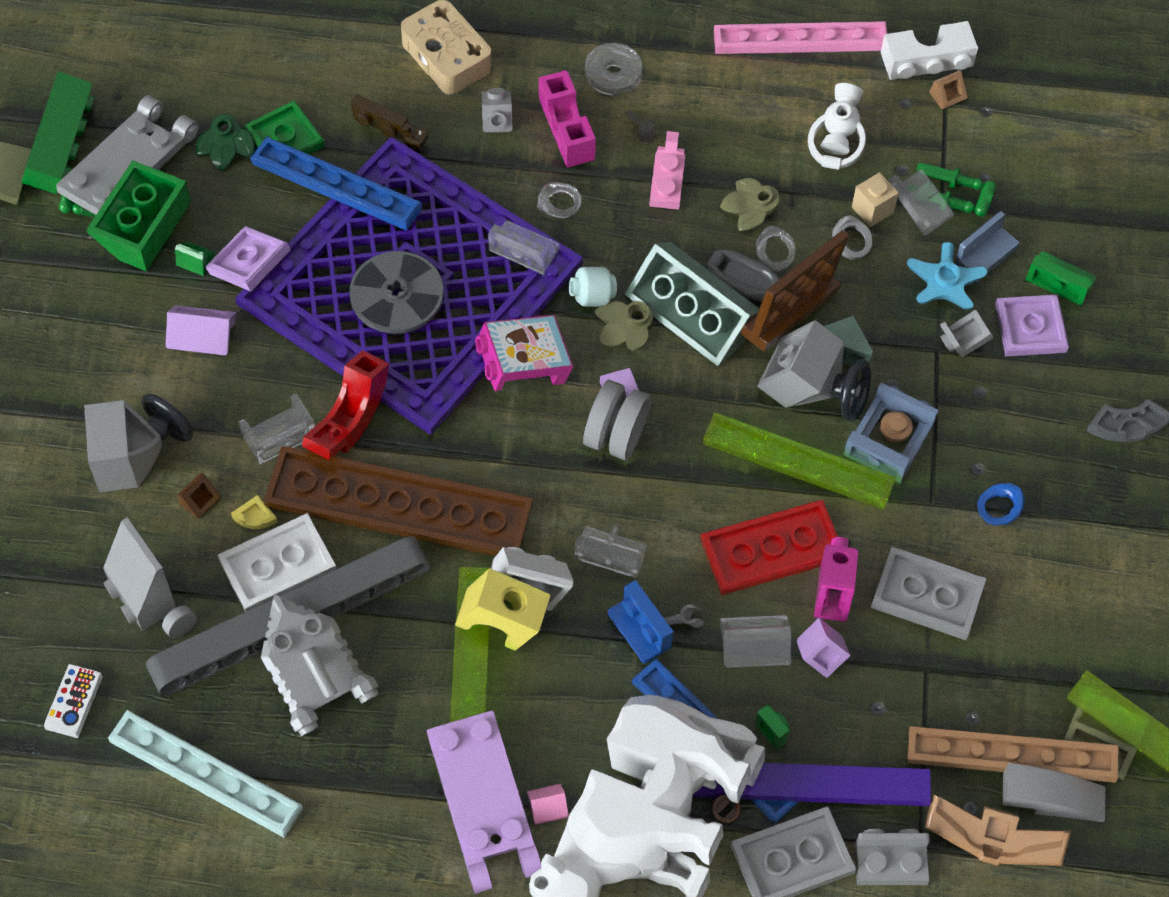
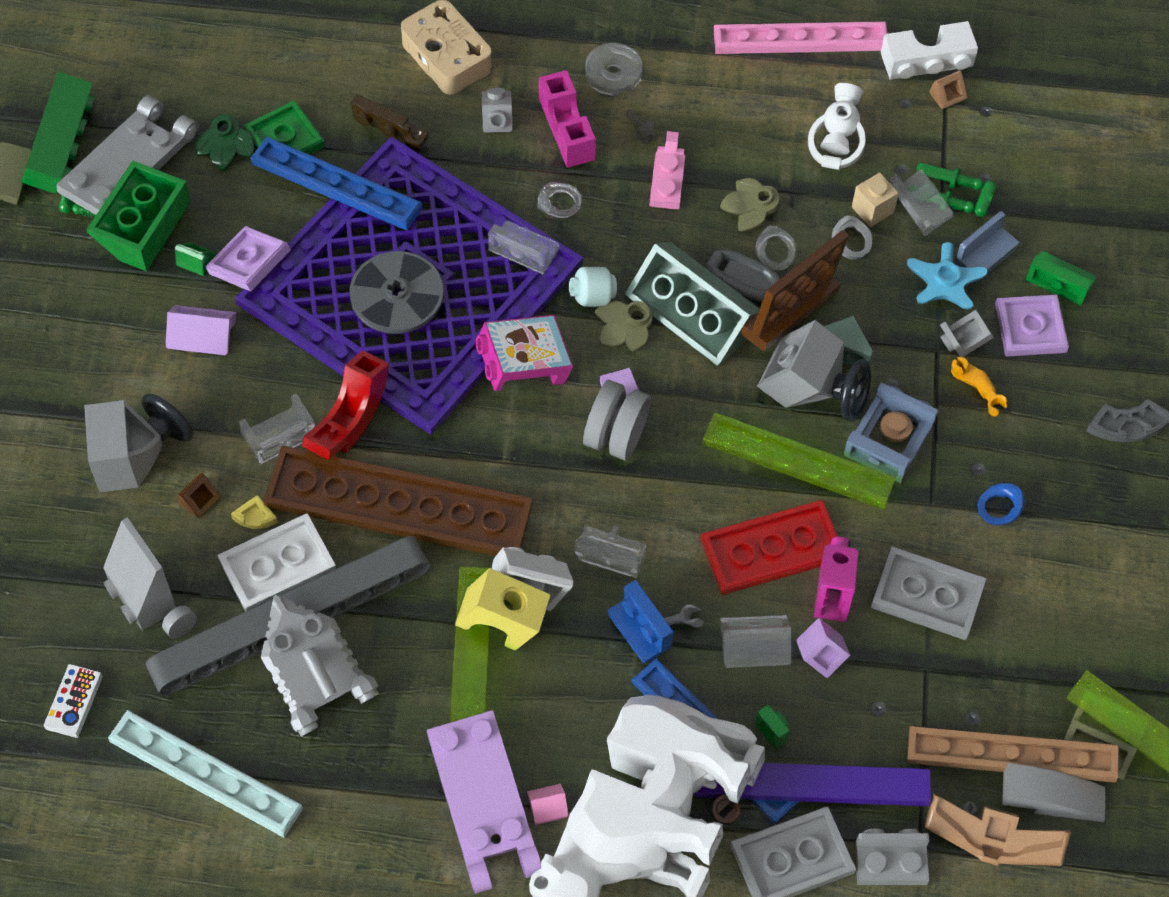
none -> light orange arm [951,357,1007,417]

